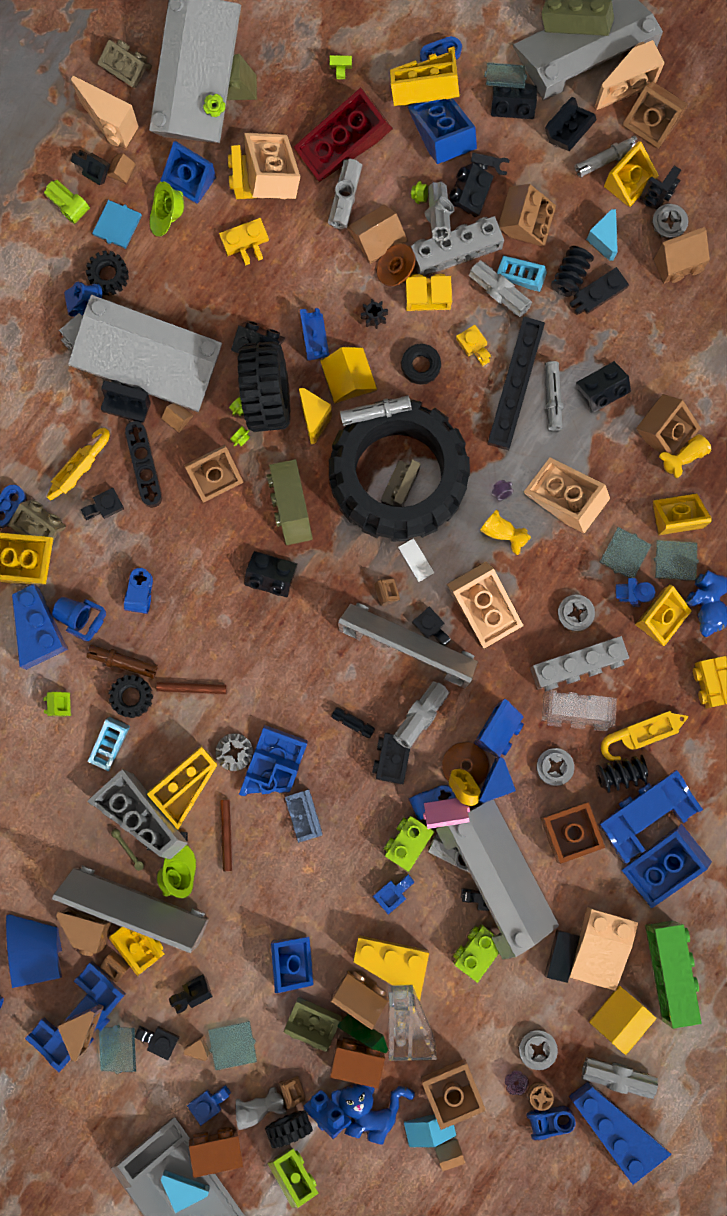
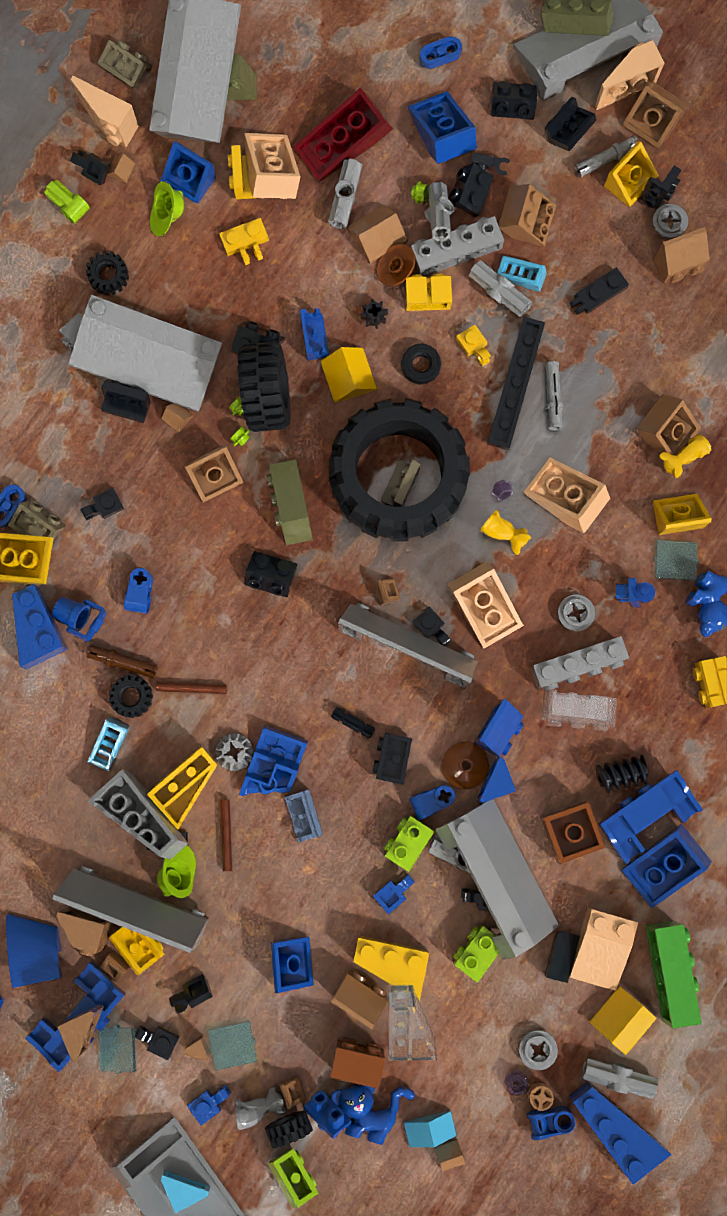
lime tile [43,692,71,717] -> none
yellow plate [46,428,110,501] -> none
blue piece [64,282,102,317] -> none
dark azure piece [92,200,142,249] -> none
olive hinge [111,829,144,871] -> none
black beam [125,421,163,508] -> none
dark orange brick [189,1126,243,1178] -> none
lime plate [203,94,225,117] -> none
olive bracket [283,997,342,1052] -> none
yellow slope [299,388,332,444] -> none
lime tile [330,55,352,79] -> none
dark green slope [337,1014,388,1053] -> none
light grey pin [340,395,412,426] -> none
yellow wedge [390,46,460,106] -> none
light grey piece [393,681,450,749] -> none
white sticker [398,538,434,582] -> none
medium nougat slope [421,1058,486,1130] -> none
bright pink piece [423,798,470,829] -> none
yellow beam [448,769,481,806] -> none
clear light blue piece [484,63,527,88] -> none
light grey gear [537,748,574,786] -> none
black piece [551,245,594,297] -> none
black bracket [576,361,631,412] -> none
medium azure slope [586,209,617,261] -> none
clear light blue piece [600,527,651,578] -> none
yellow plate [601,711,688,761] -> none
yellow slope [635,585,691,646] -> none

